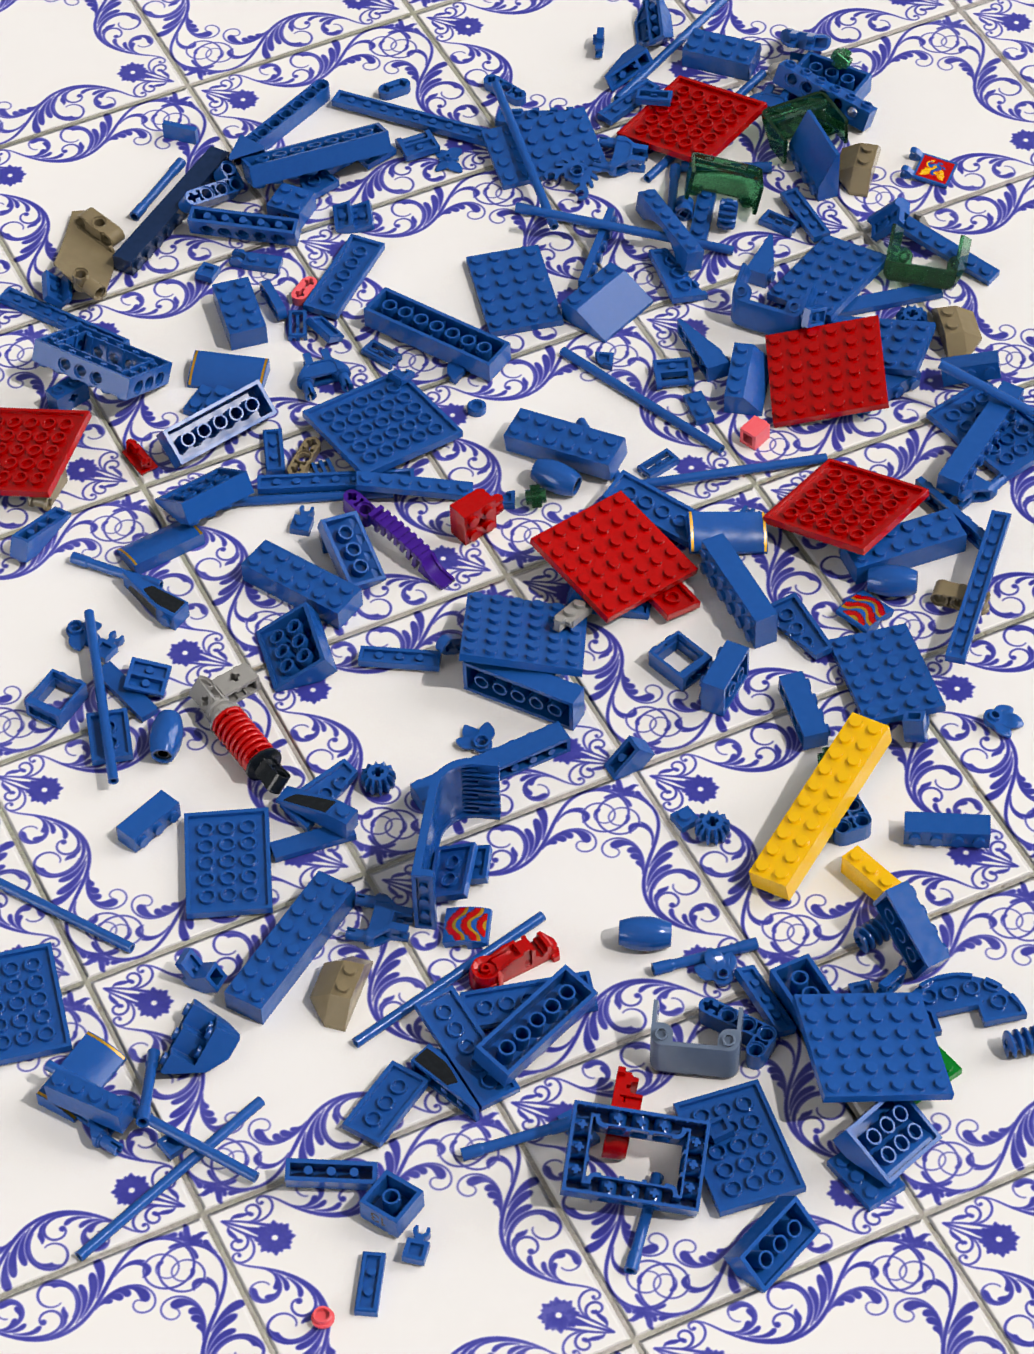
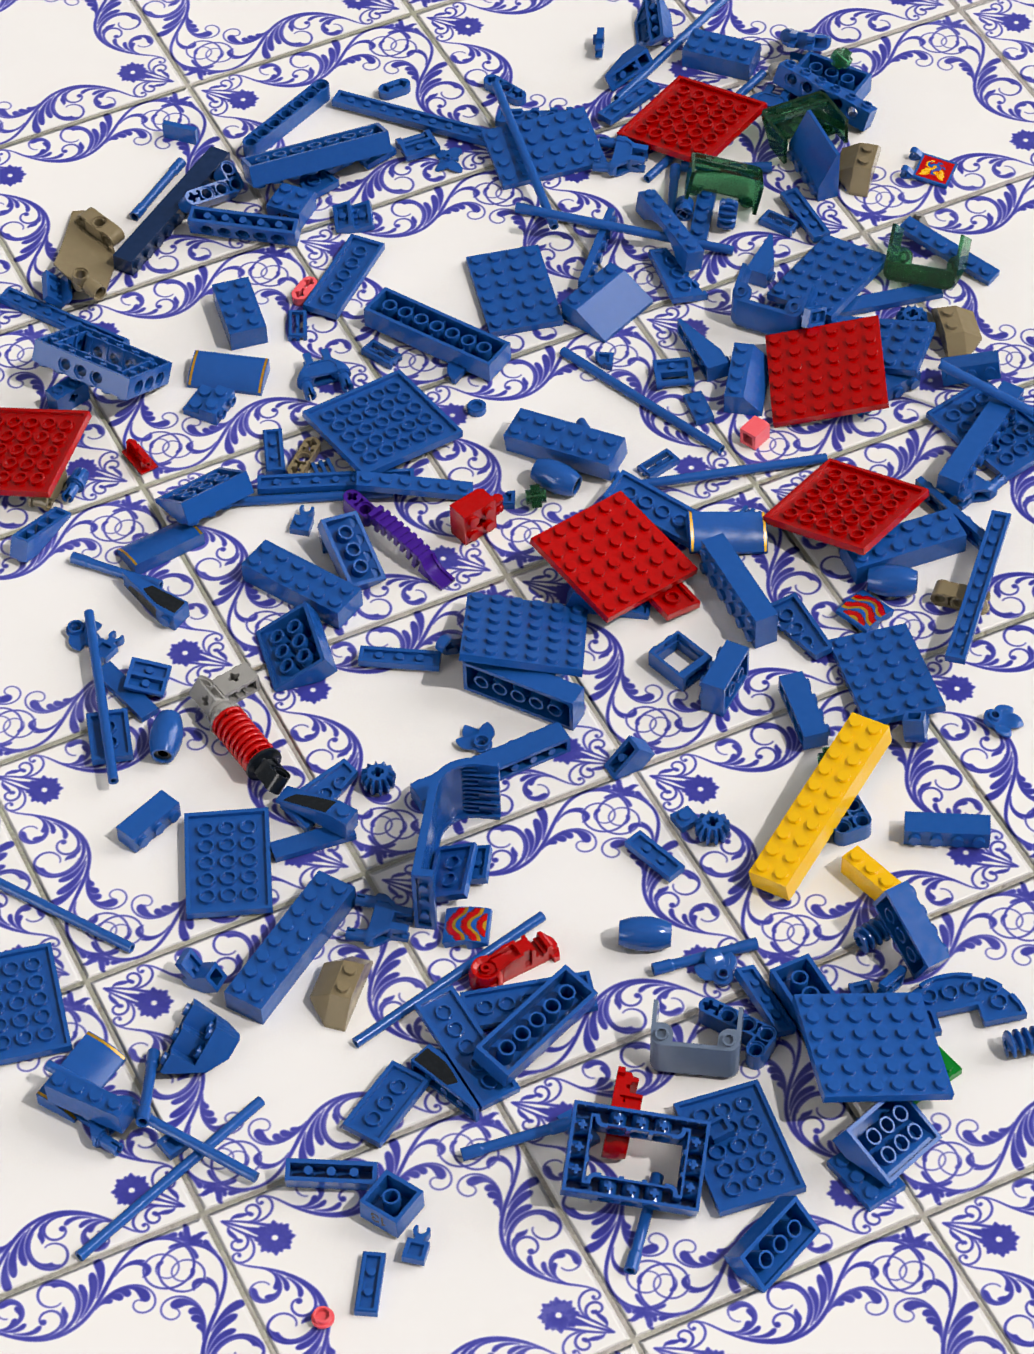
blue window [24,668,89,730] -> none
brick [156,379,278,469] -> none
blue plate [195,262,221,284] -> none
blue slope [229,135,266,167] -> none
blue hinge [229,249,283,274] -> none
blue beam [259,279,288,321] -> none
blue tile [306,315,344,343] -> none
blue tile [388,369,415,386] -> none
blue animal [544,152,602,201] -> none
light grey hinge [552,599,592,632] -> none
blue tile [635,88,673,107] -> none
blue brick [867,197,910,242] -> none
none -> blue arm [61,467,89,503]
none -> blue plate [625,830,685,883]

